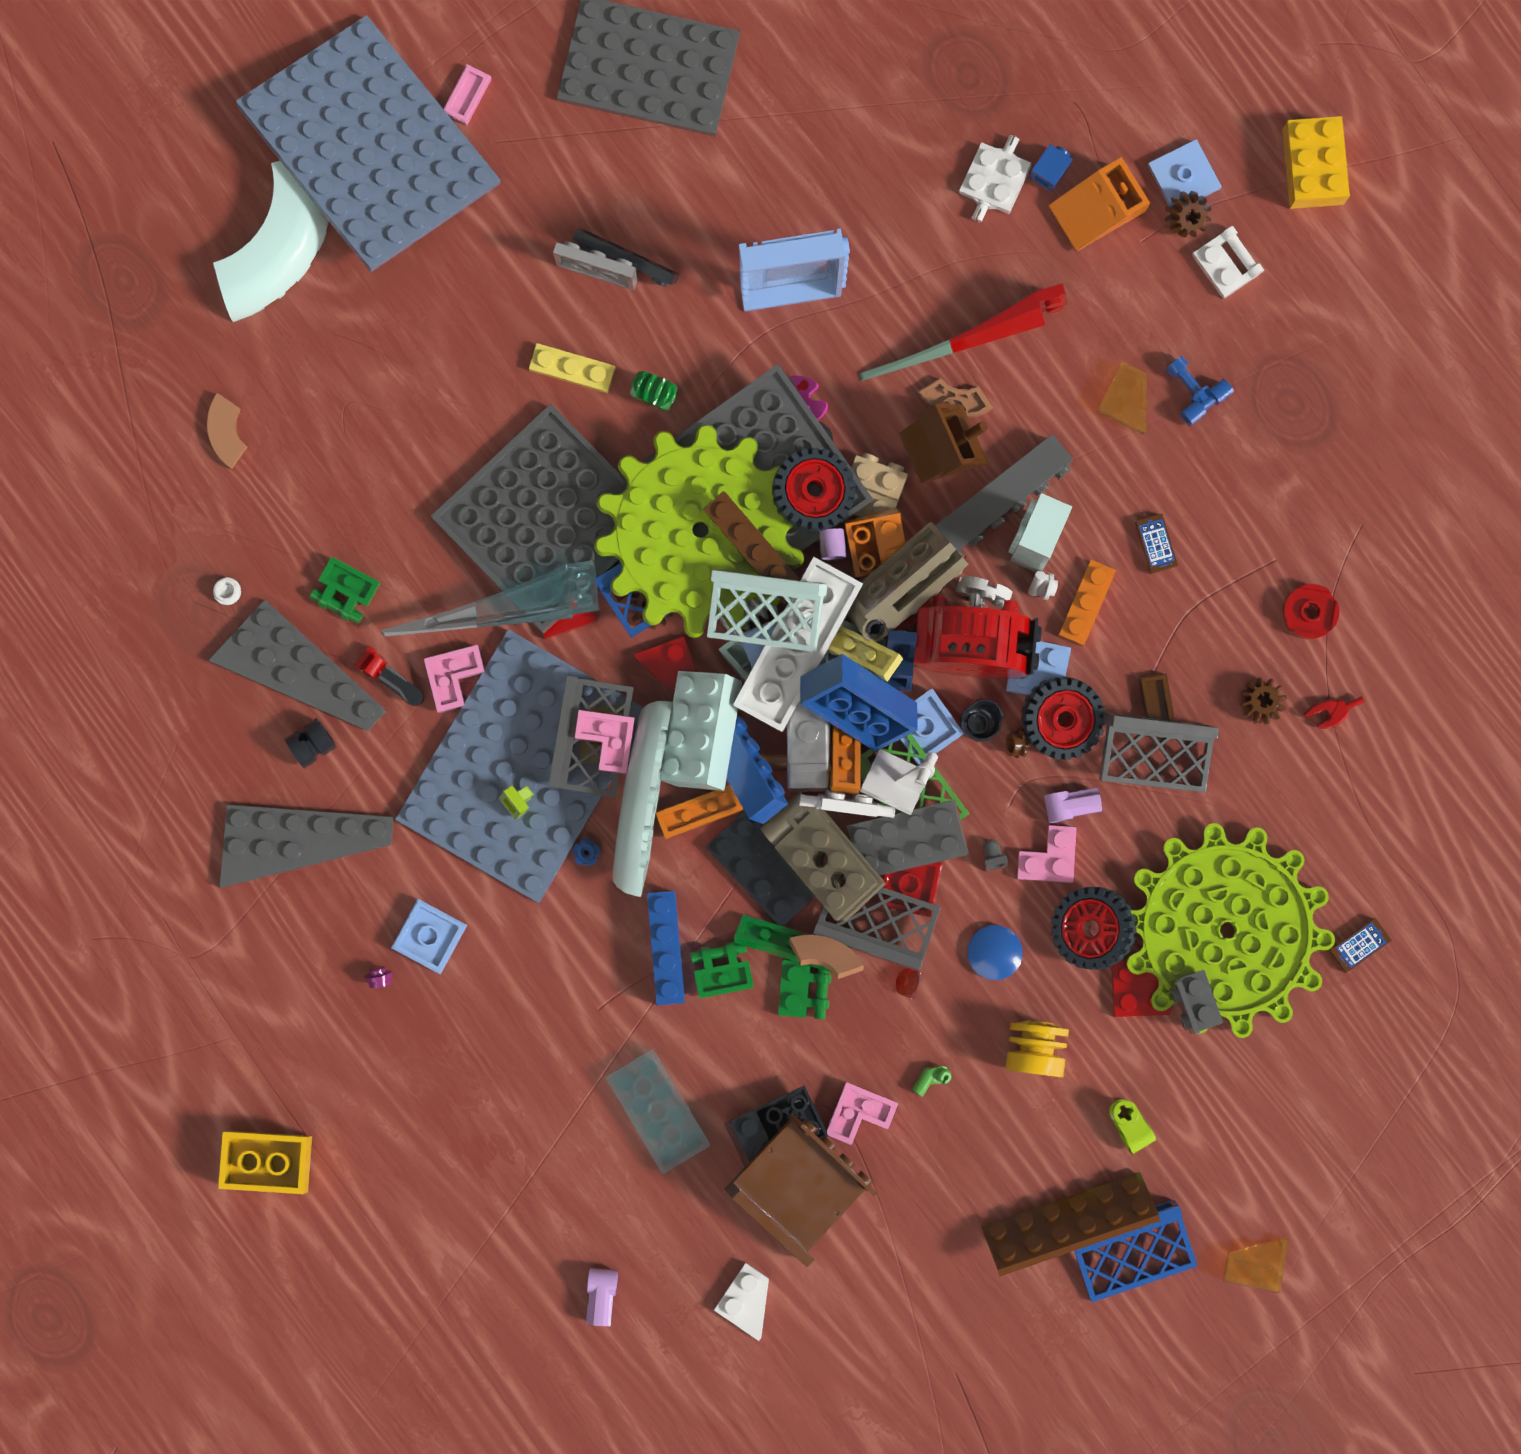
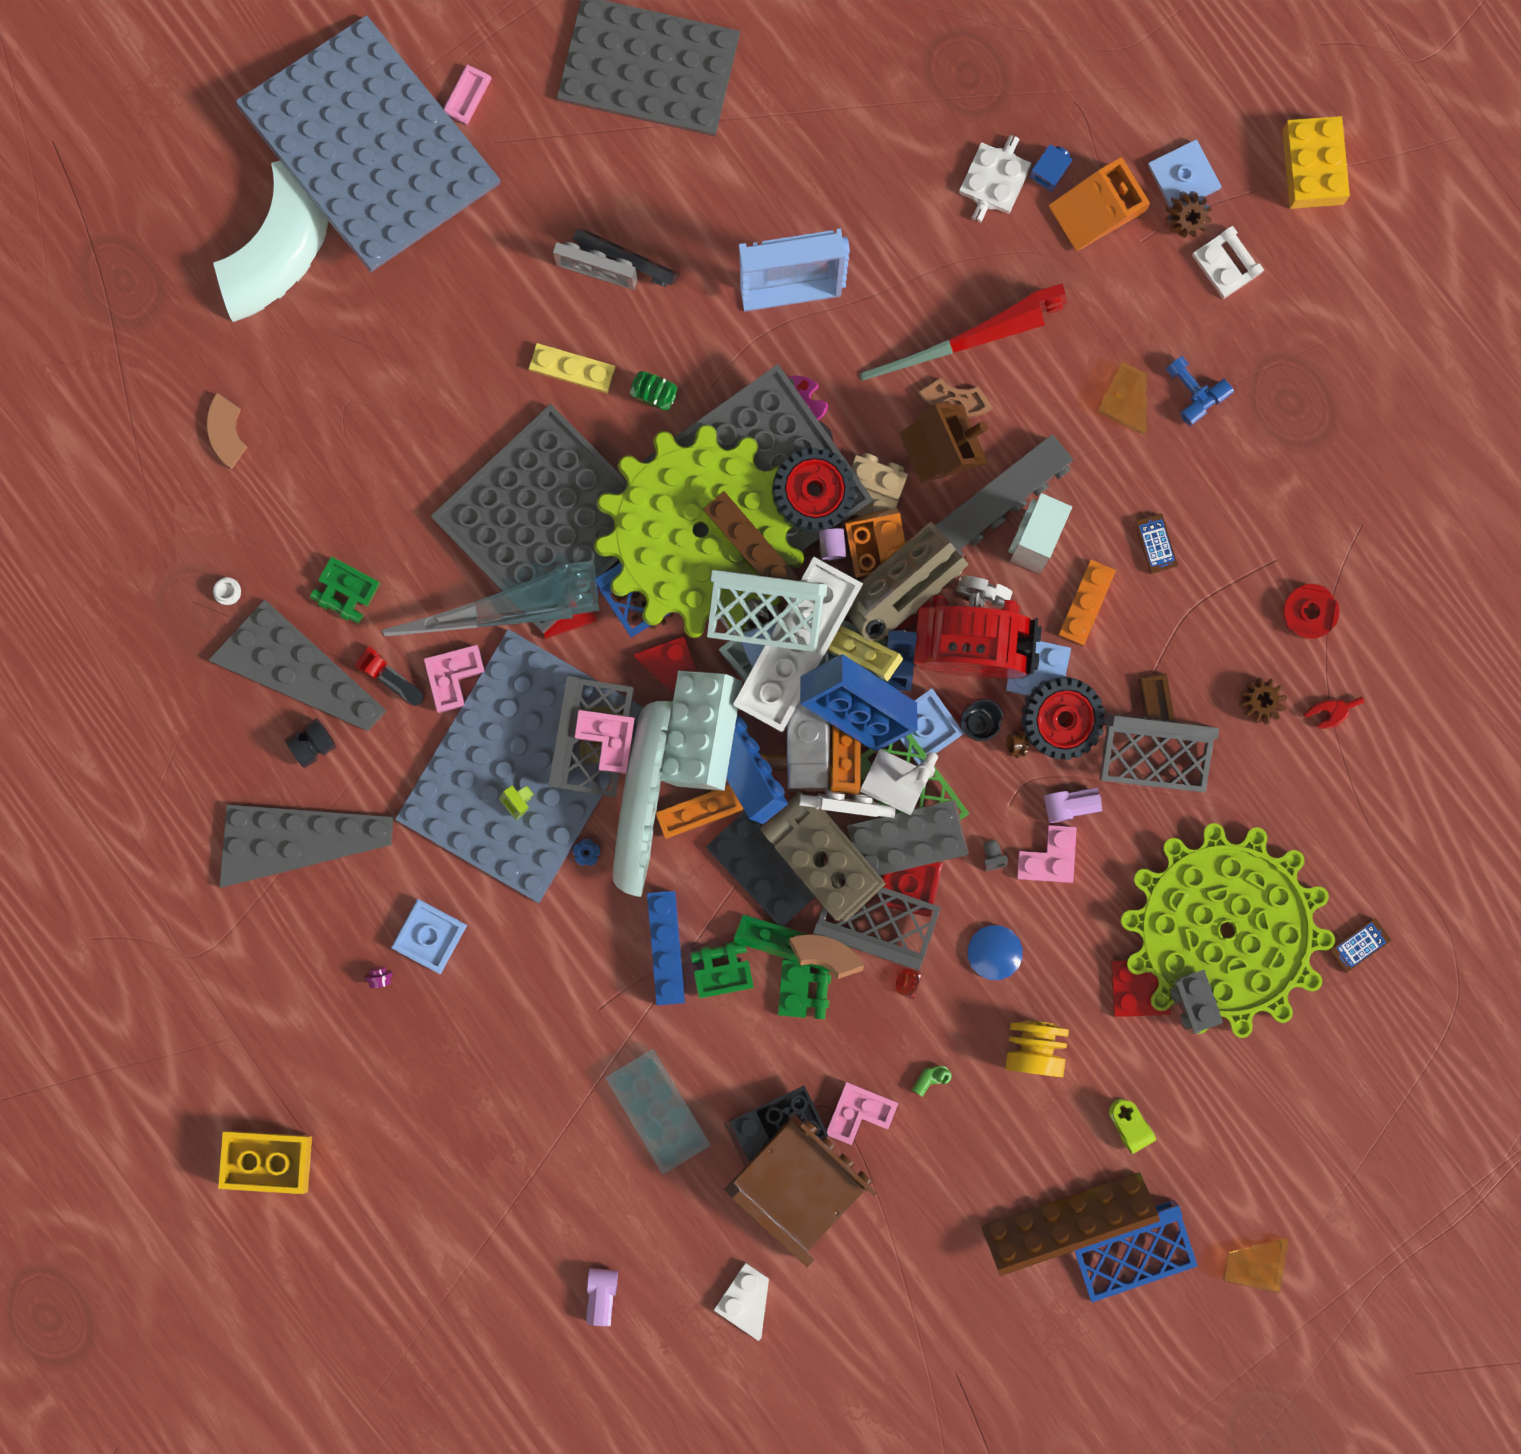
white plate [1028,571,1058,600] -> none
wheel [1050,886,1137,970] -> none

